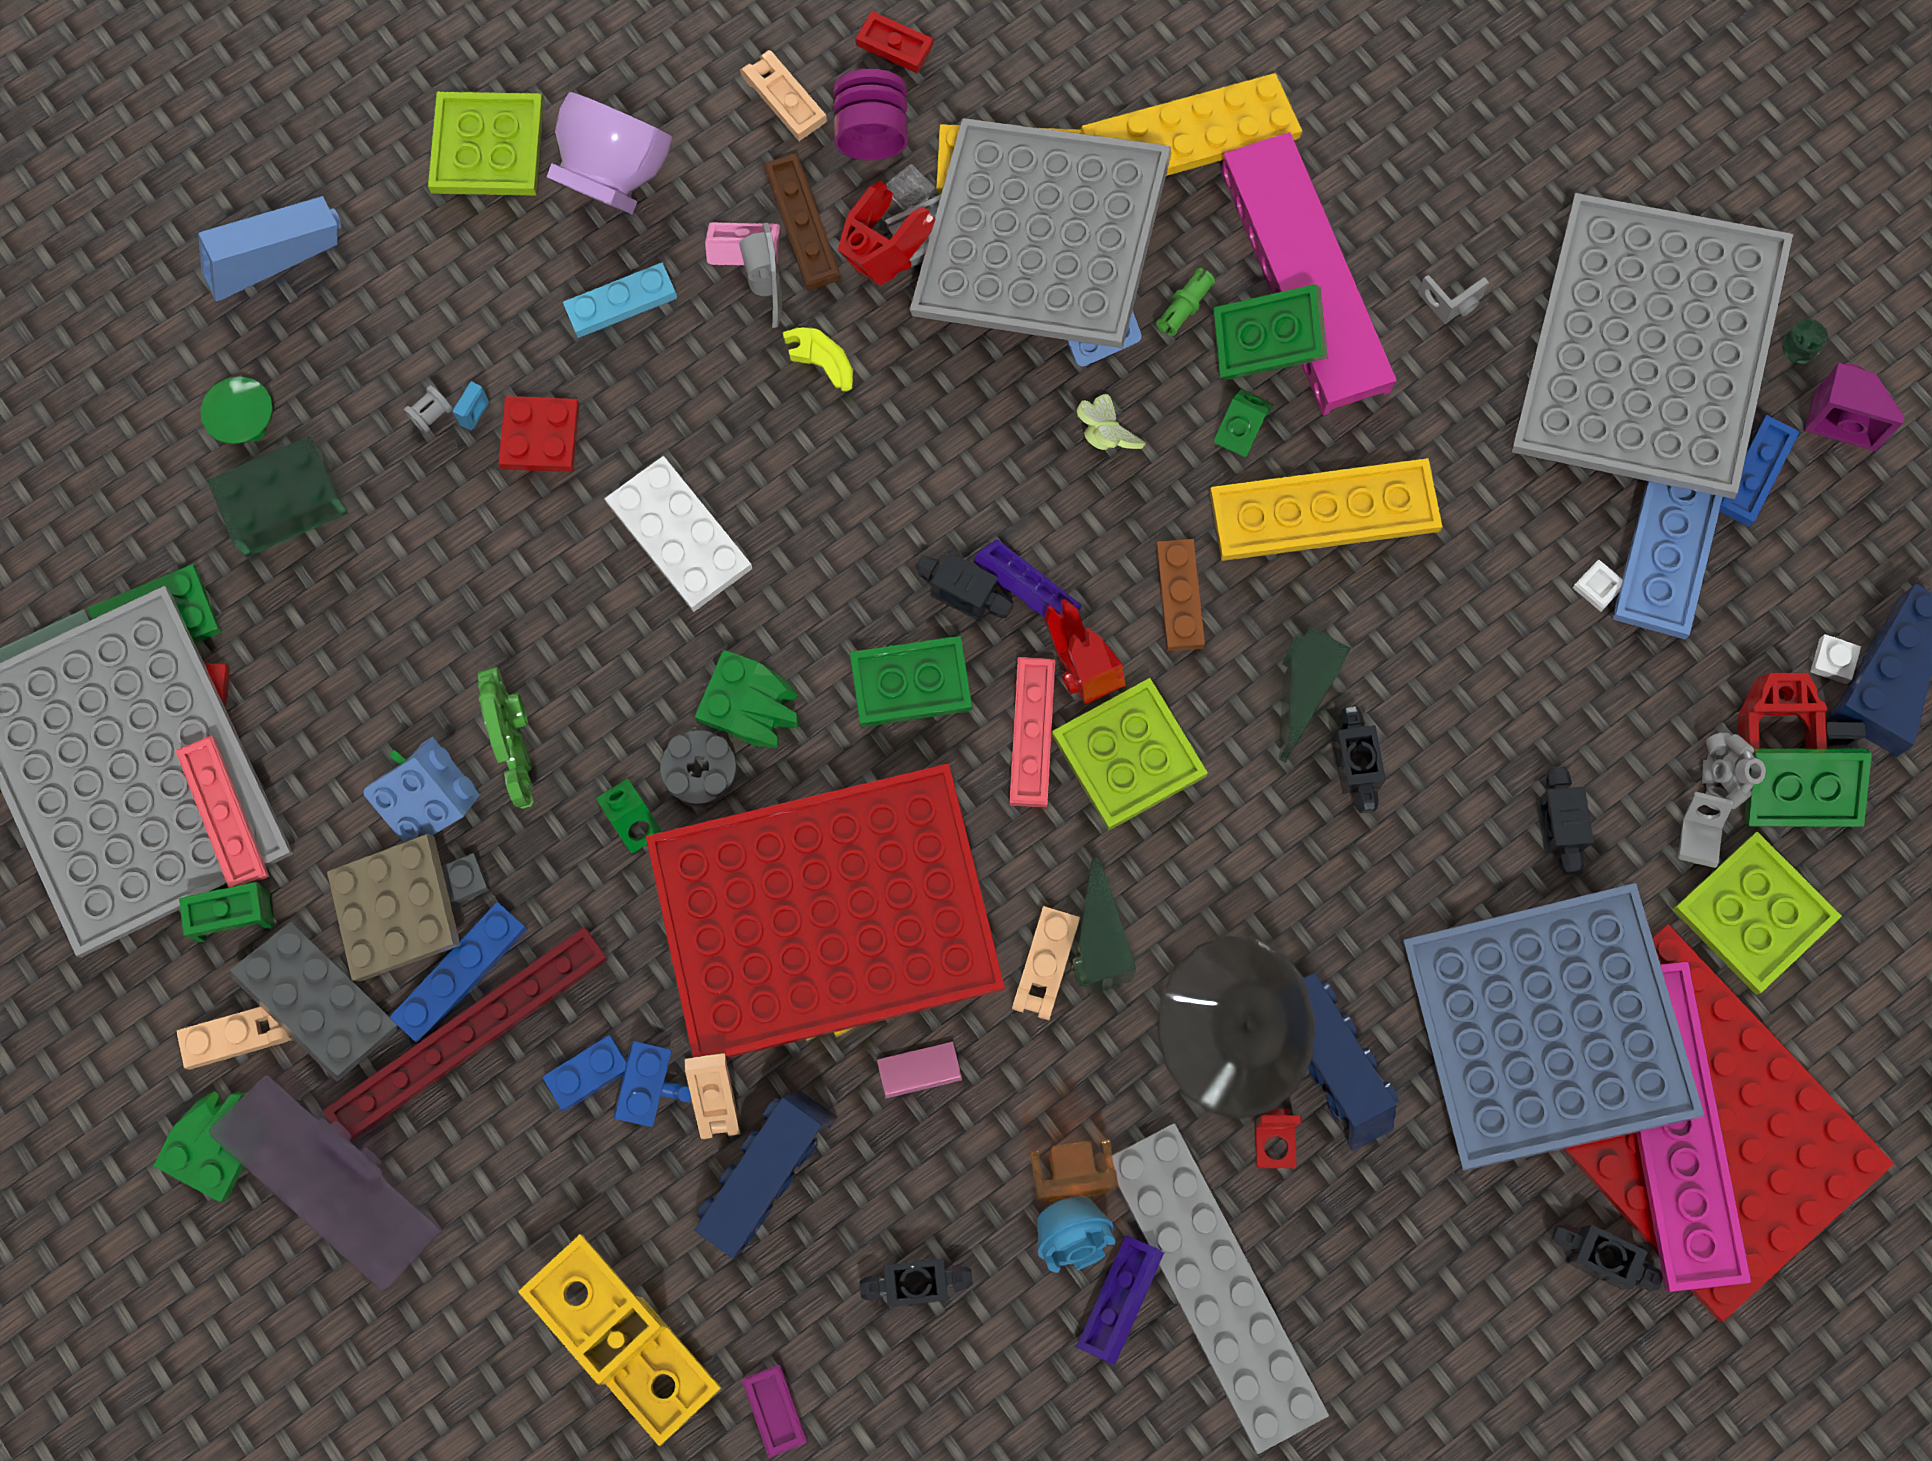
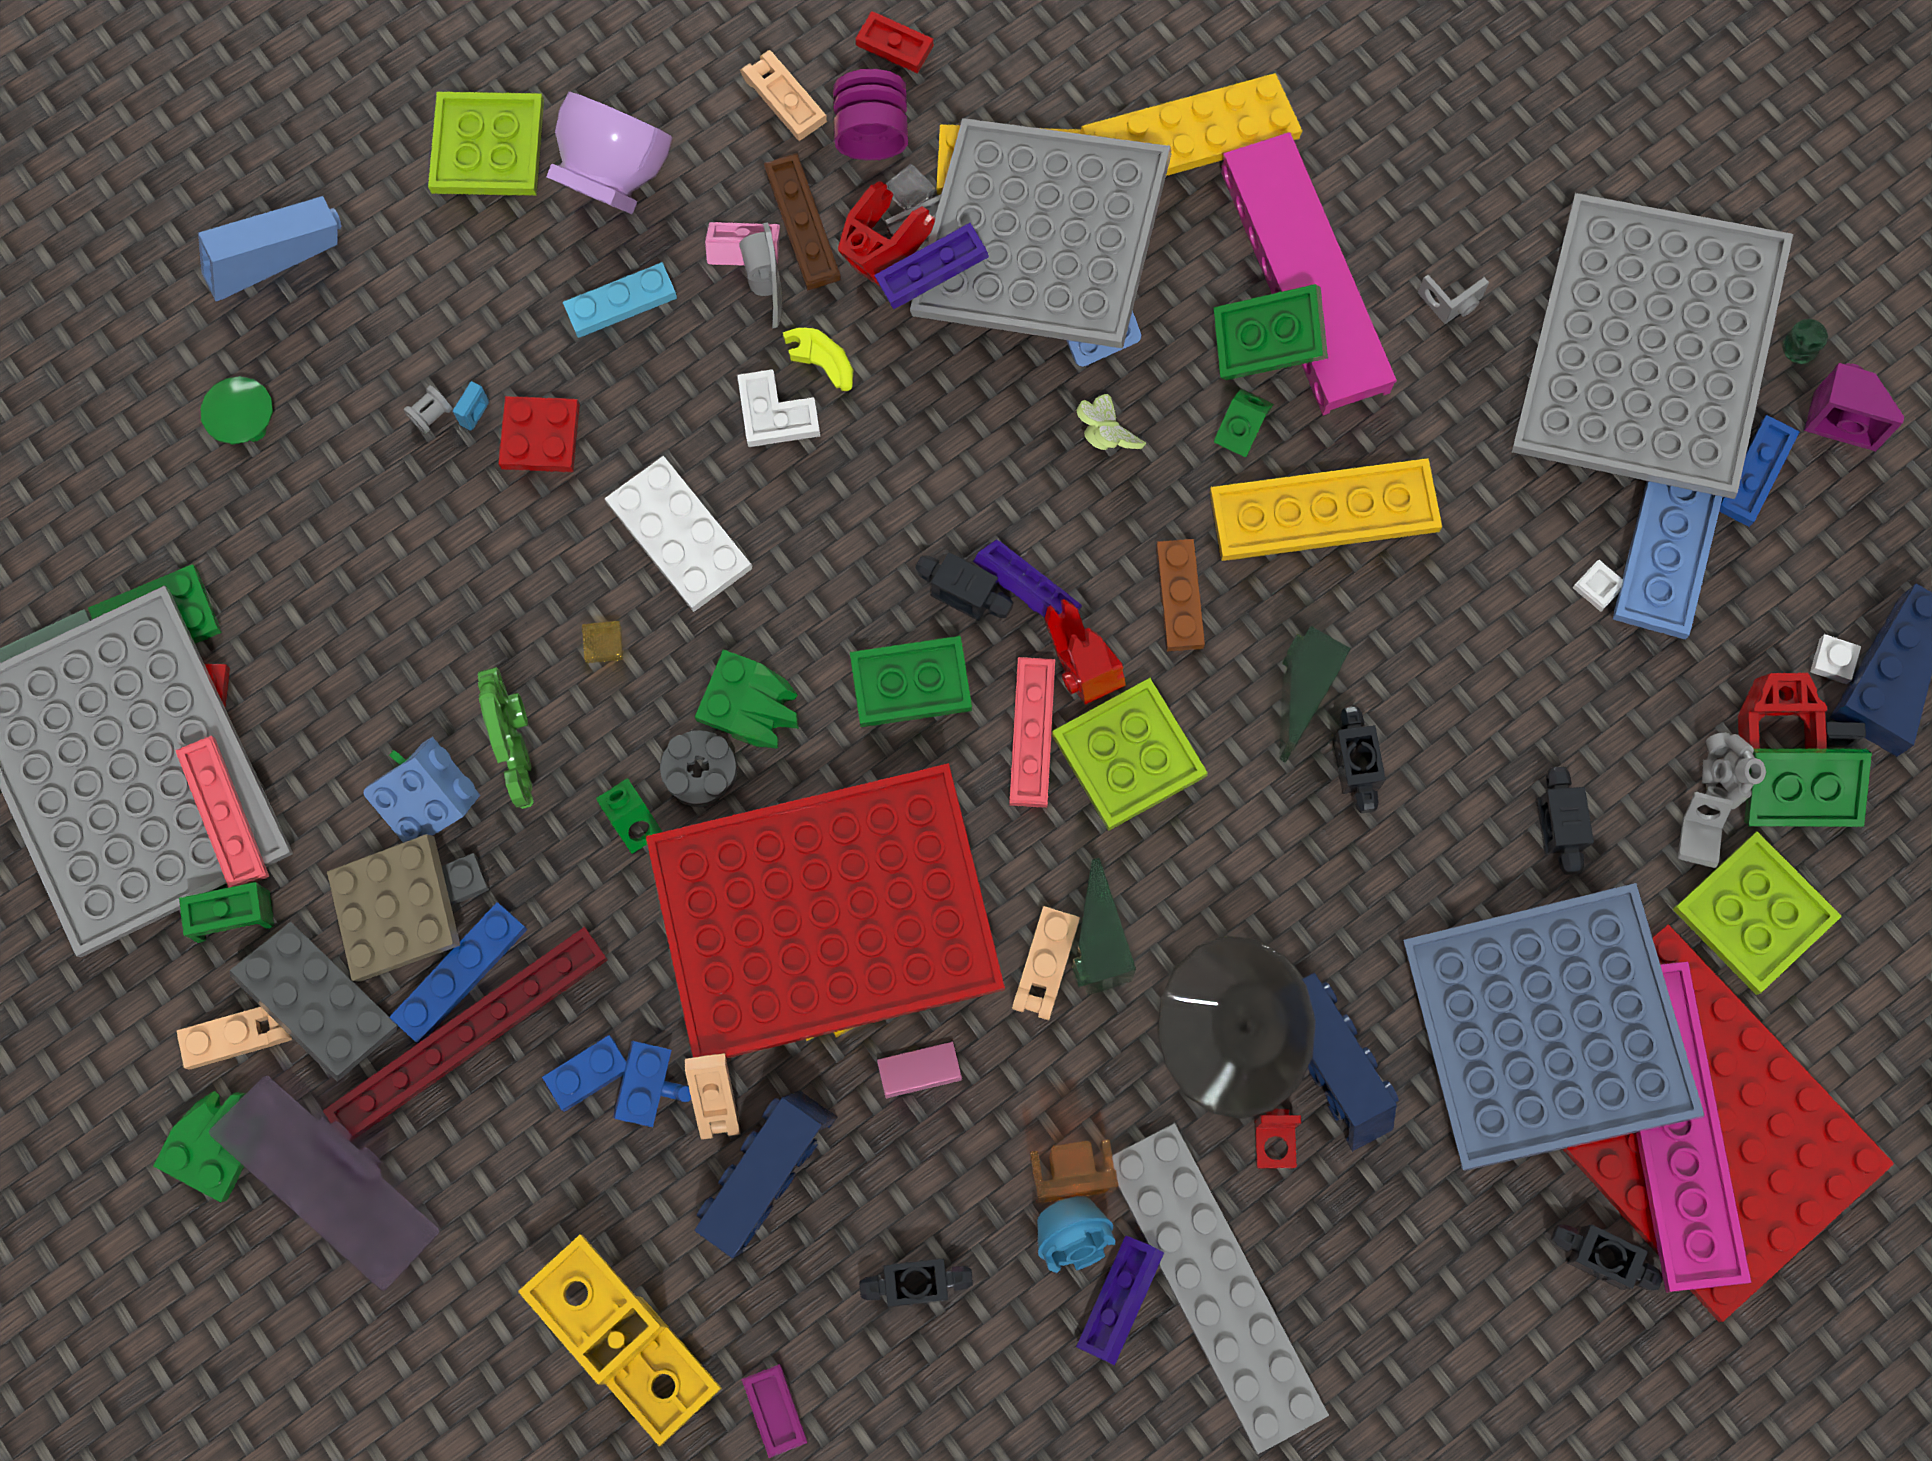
clear green brick [207,435,349,558] -> none
bright green pin [1156,268,1215,336] -> none
none -> clear yellow tile [582,621,623,664]
none -> white plate [737,370,820,447]
none -> dark purple plate [875,223,989,310]

